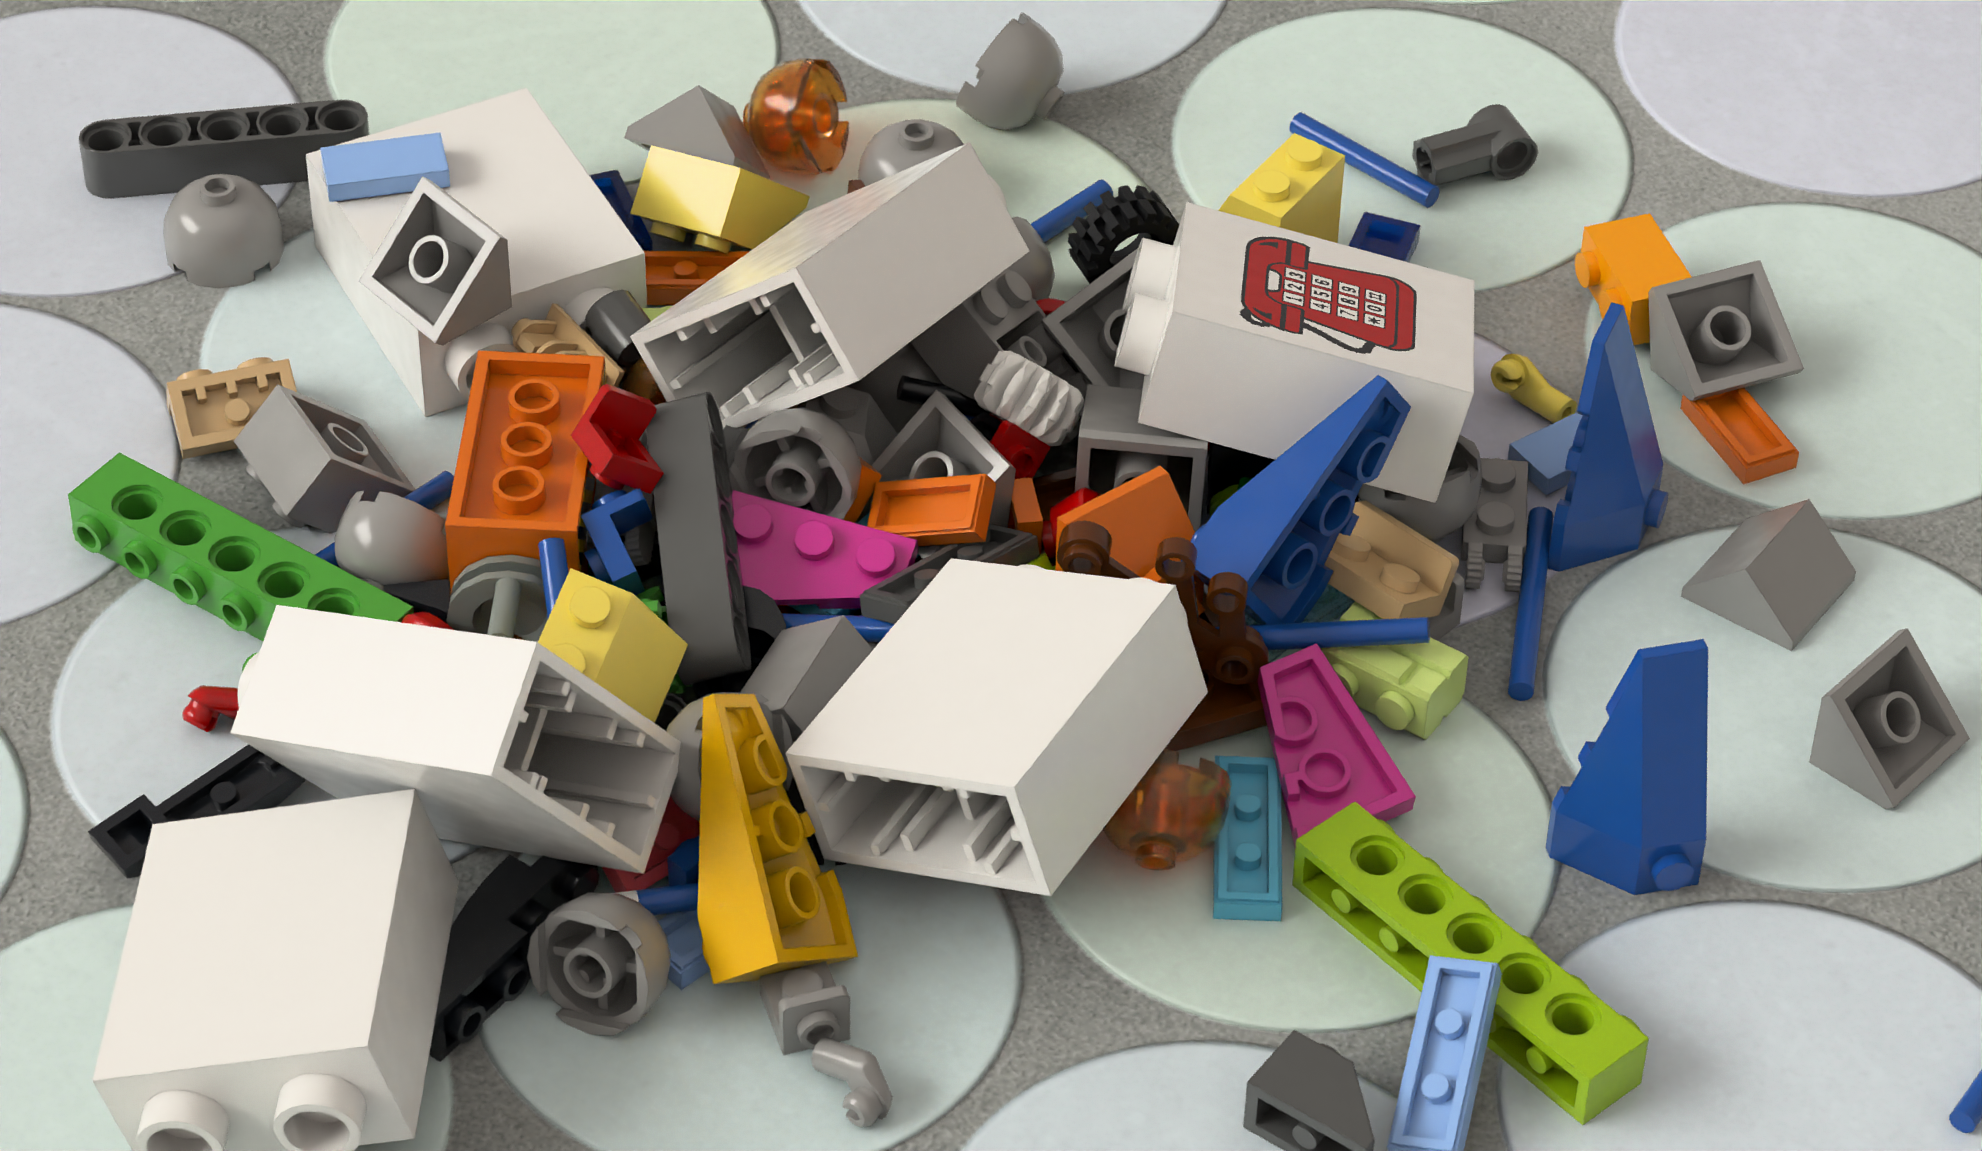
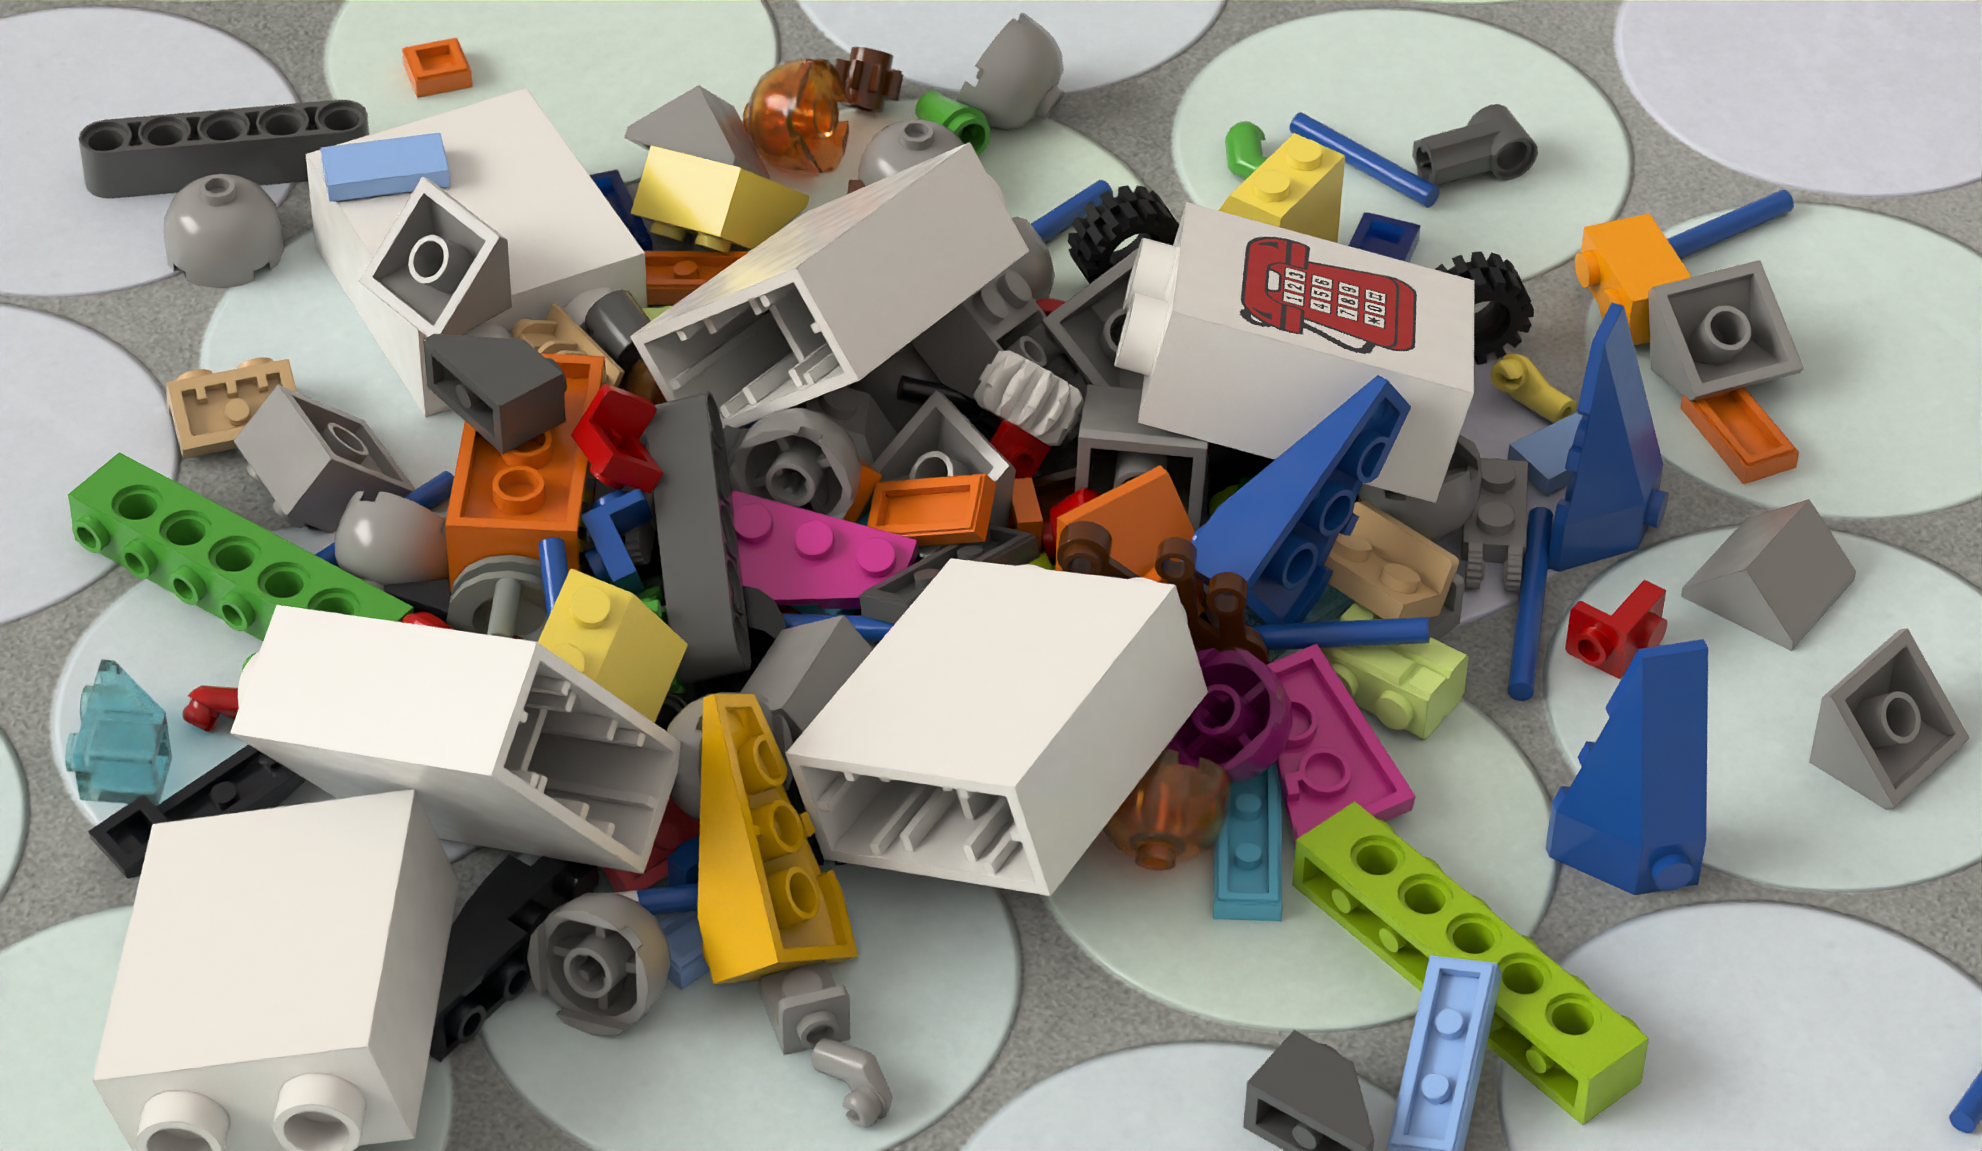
none -> clear light blue slope [65,659,172,806]
none -> orange tile [402,38,473,98]
none -> dark grey slope [423,334,567,454]
none -> reddish brown gear [831,47,903,113]
none -> bright green cone [915,91,991,156]
none -> magenta cylinder [1164,648,1292,785]
none -> bright green arm [1225,121,1267,180]
none -> black tyre [1434,251,1534,365]
none -> red bracket [1565,580,1668,679]
none -> blue bar [1667,189,1794,259]

